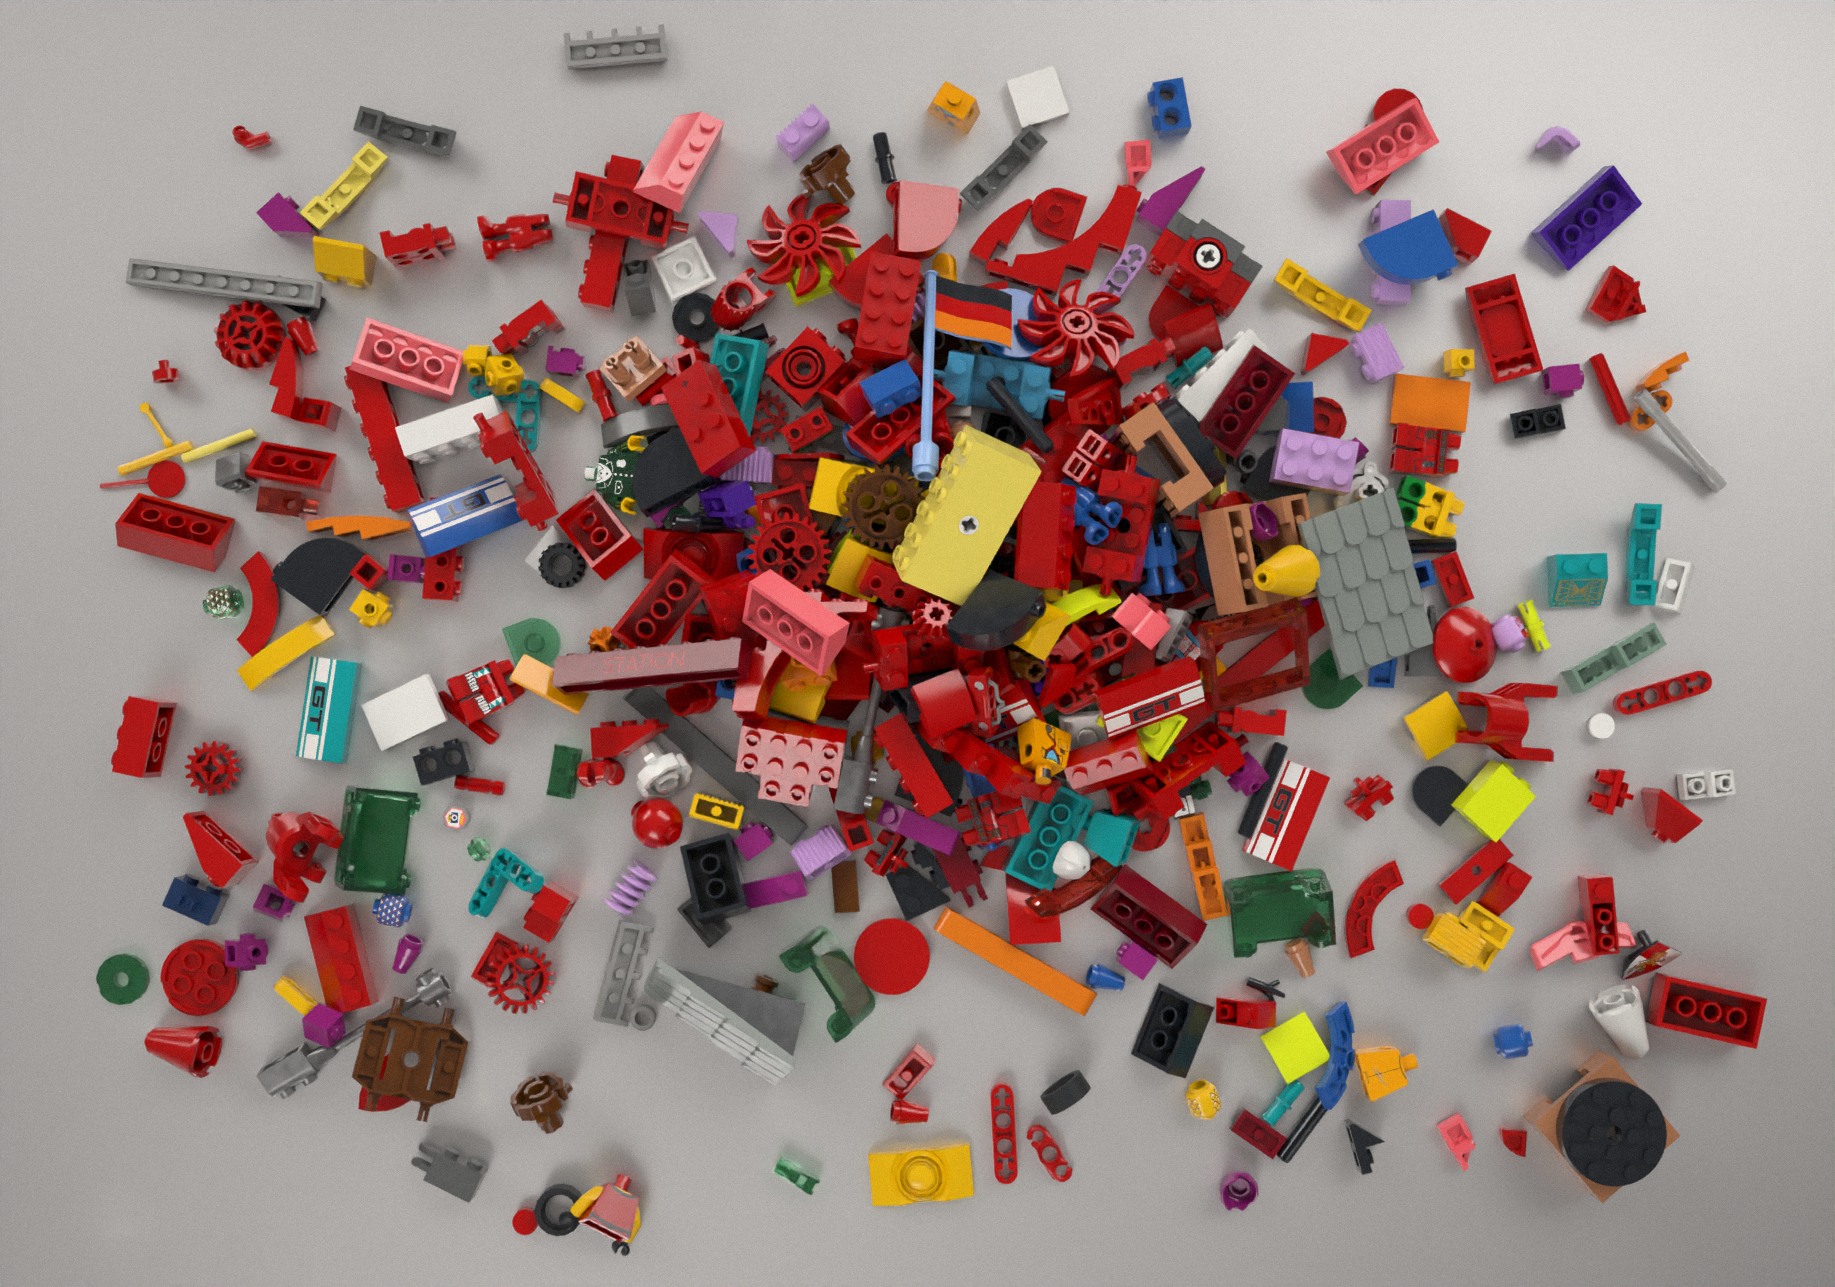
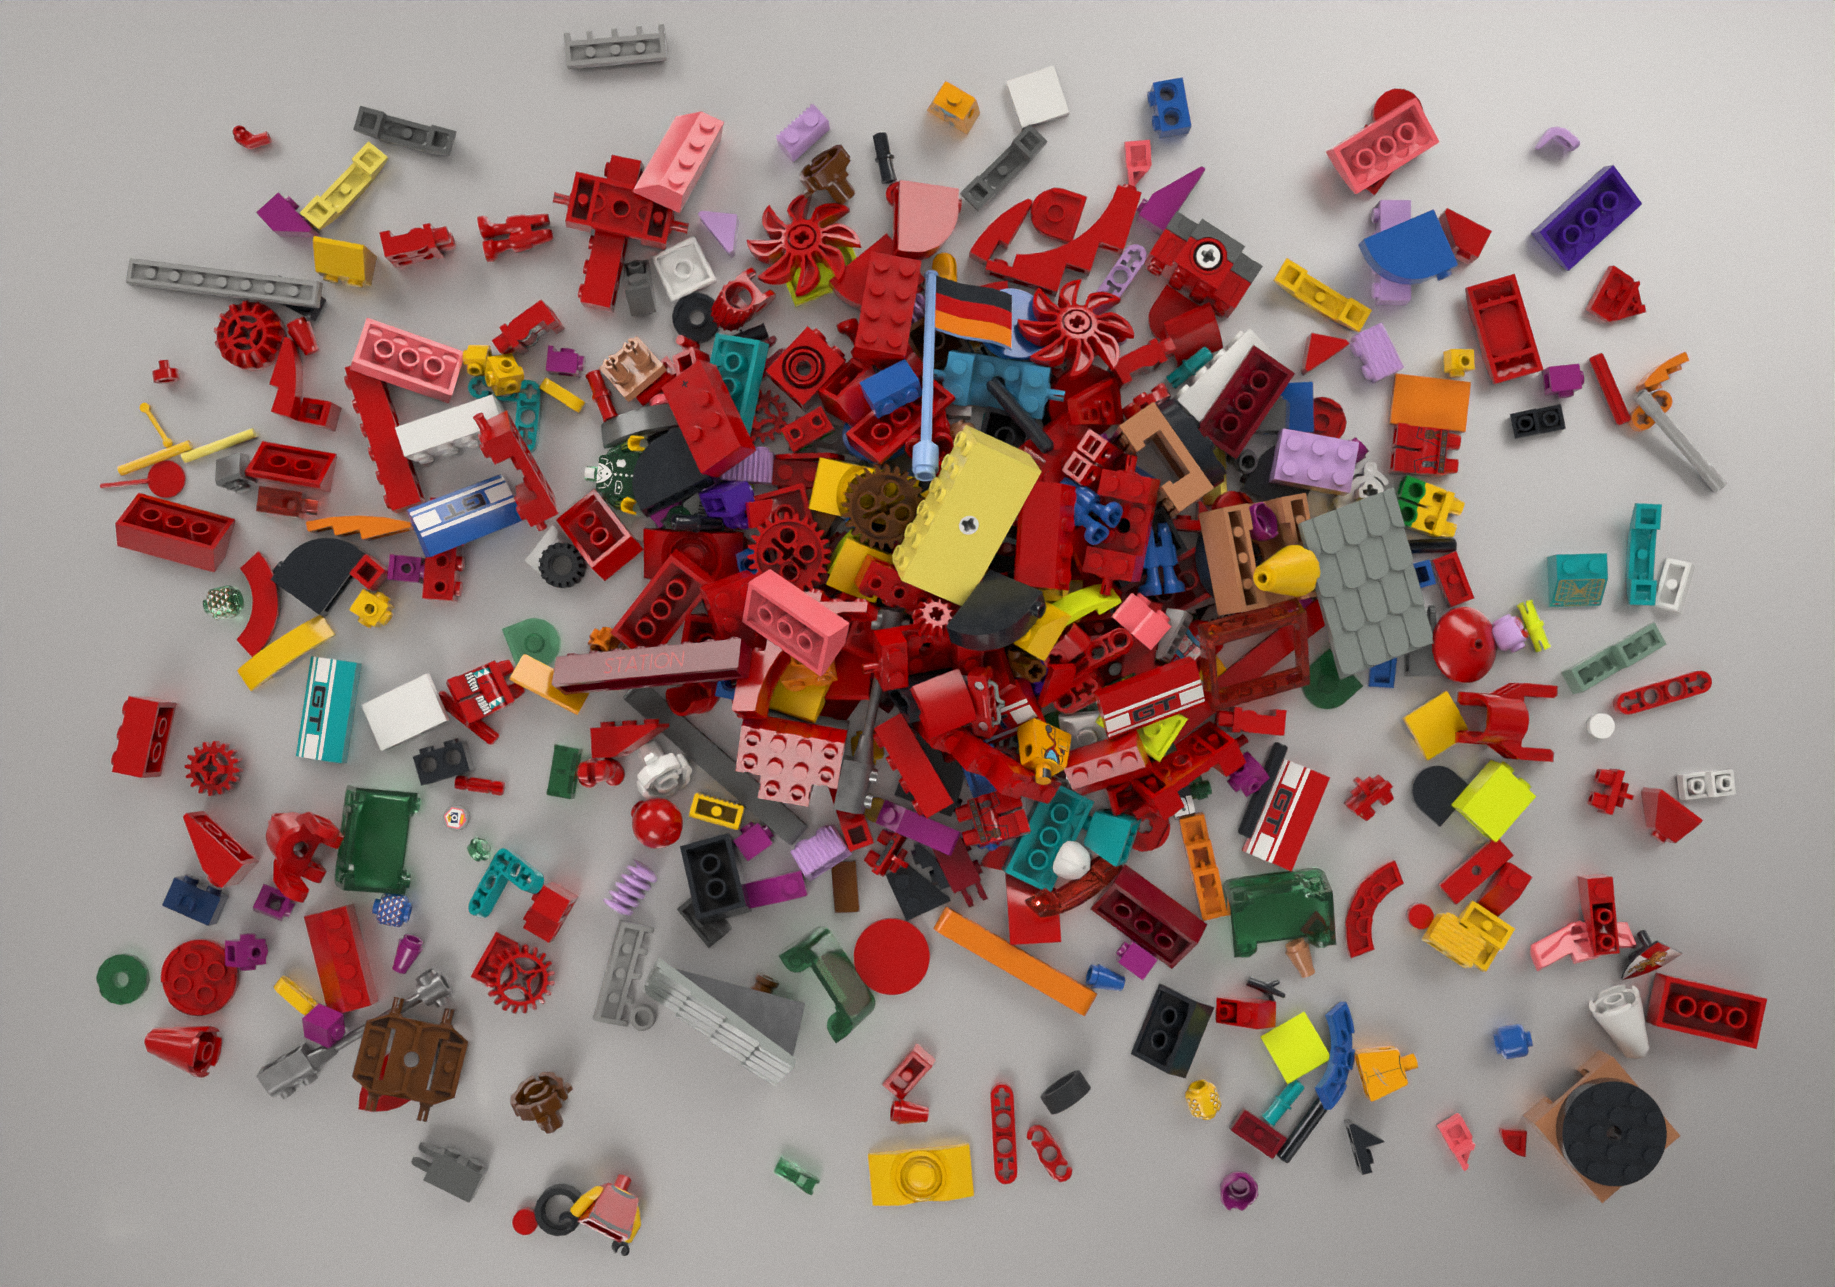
none -> red tile [745,499,773,528]

